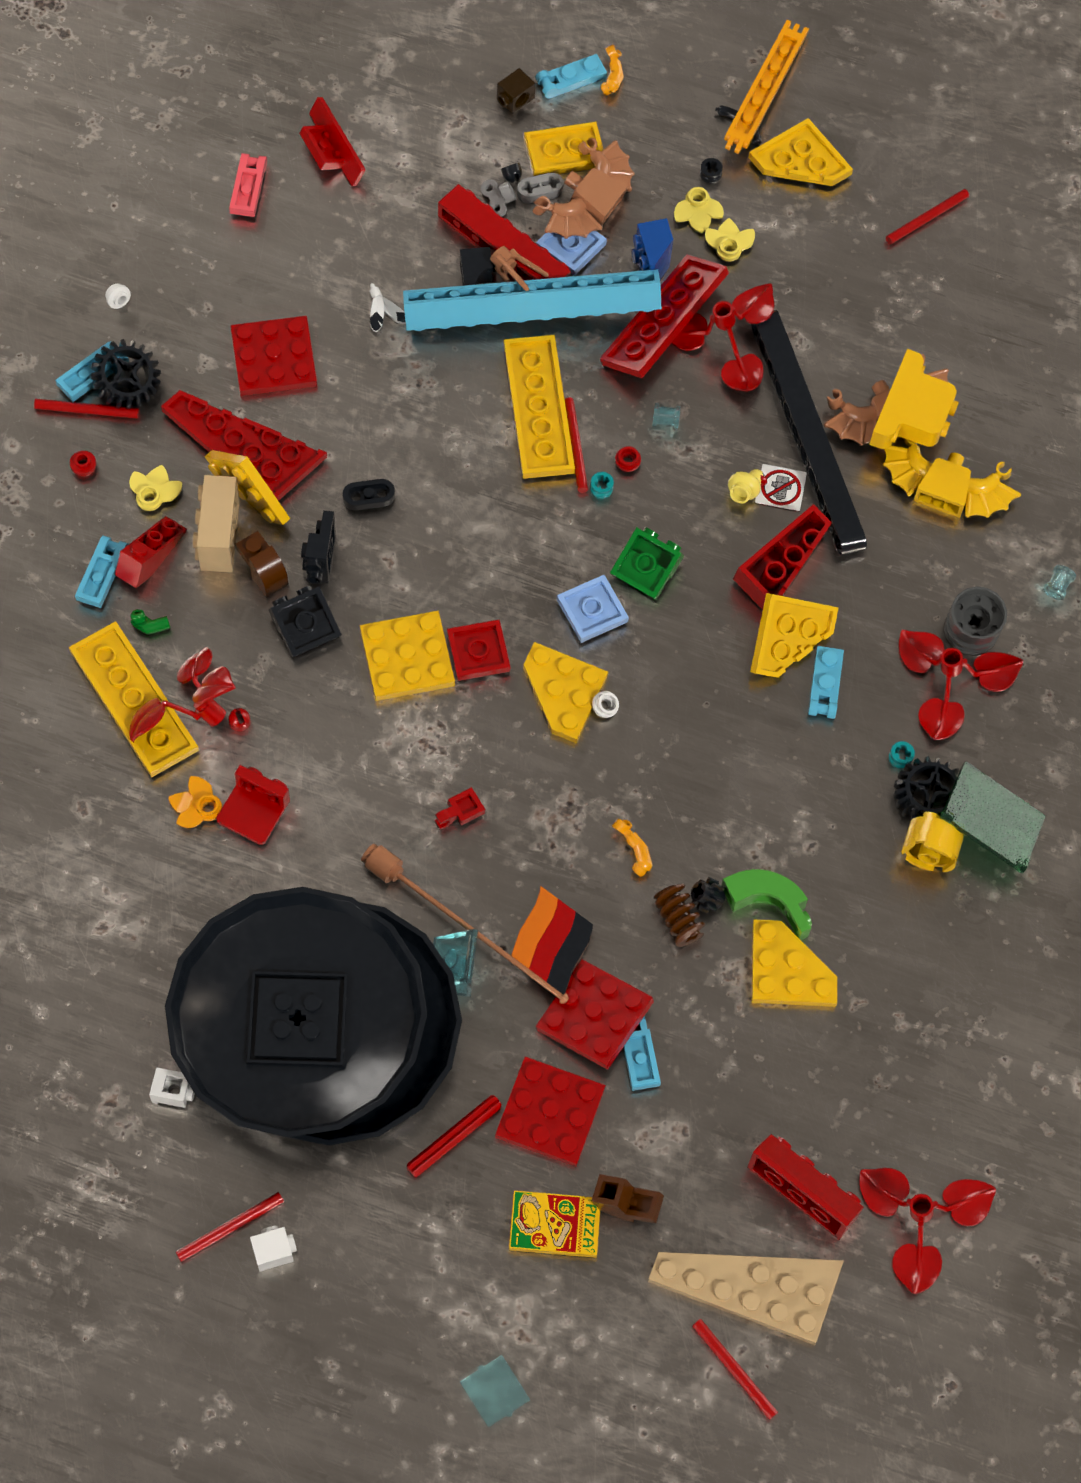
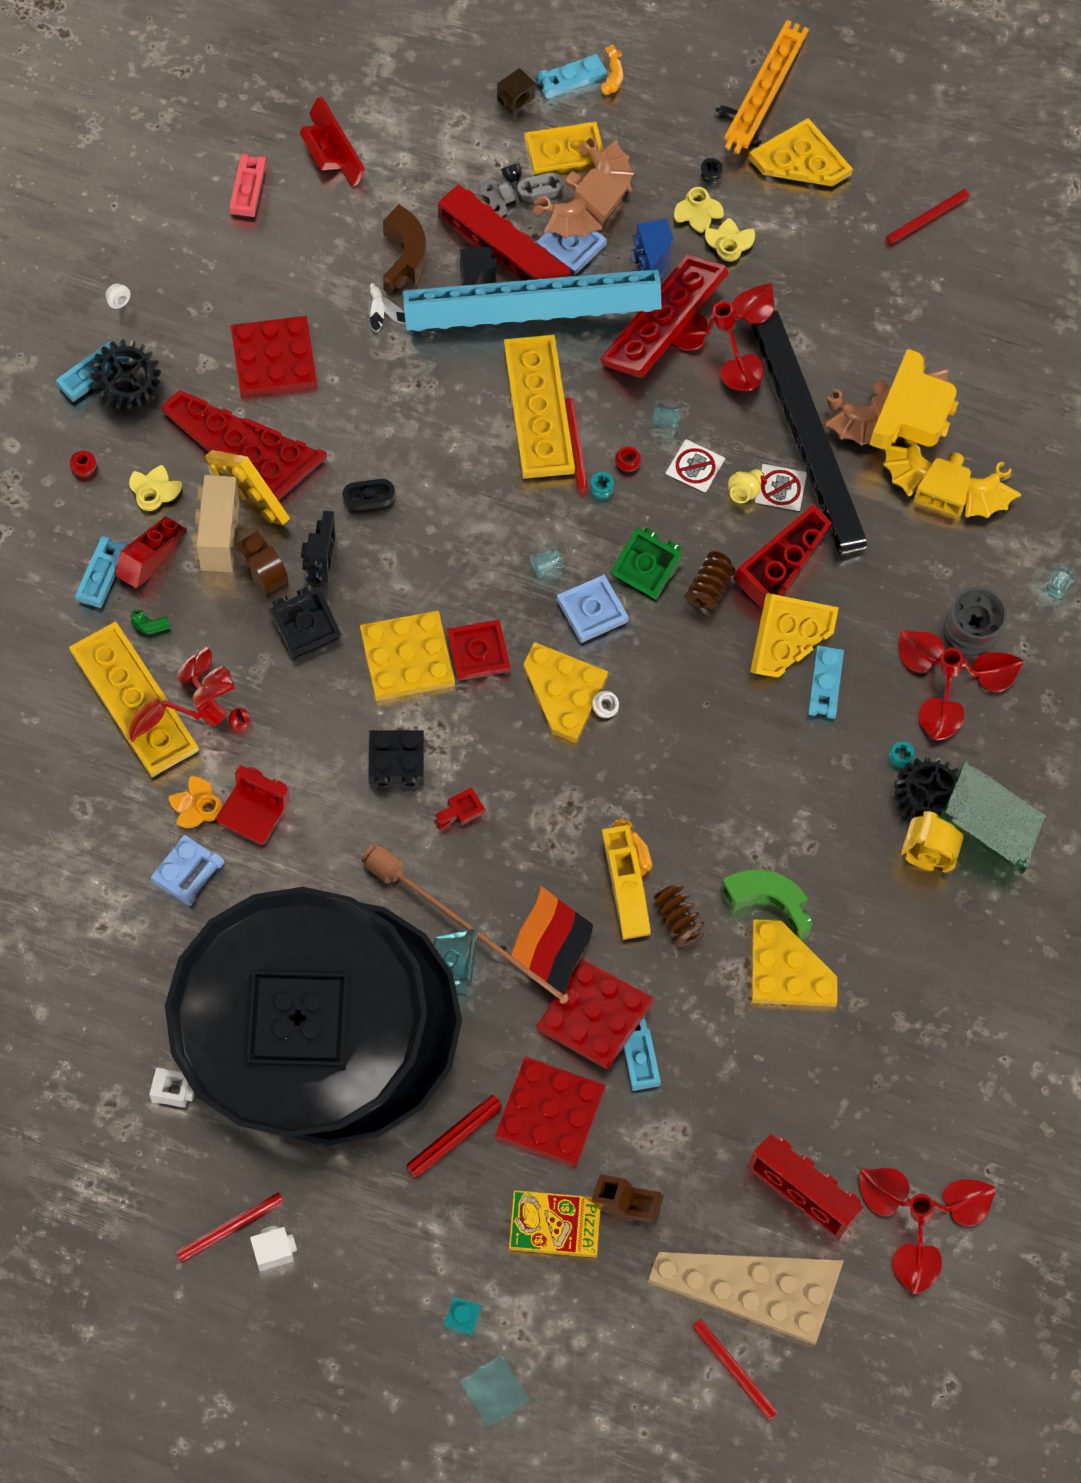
red bar [34,399,139,419] -> none
nougat plant [490,246,549,291] -> none
black gear [691,877,725,914] -> none
none -> light blue plate [151,835,225,906]
none -> black plate [368,730,424,788]
none -> reddish brown arch [383,204,426,295]
none -> teal plate [444,1297,481,1336]
none -> clear light blue bush [530,546,564,577]
none -> yellow slope [602,825,651,940]
none -> sticker [666,439,725,493]
none -> reddish brown piece [685,550,736,609]

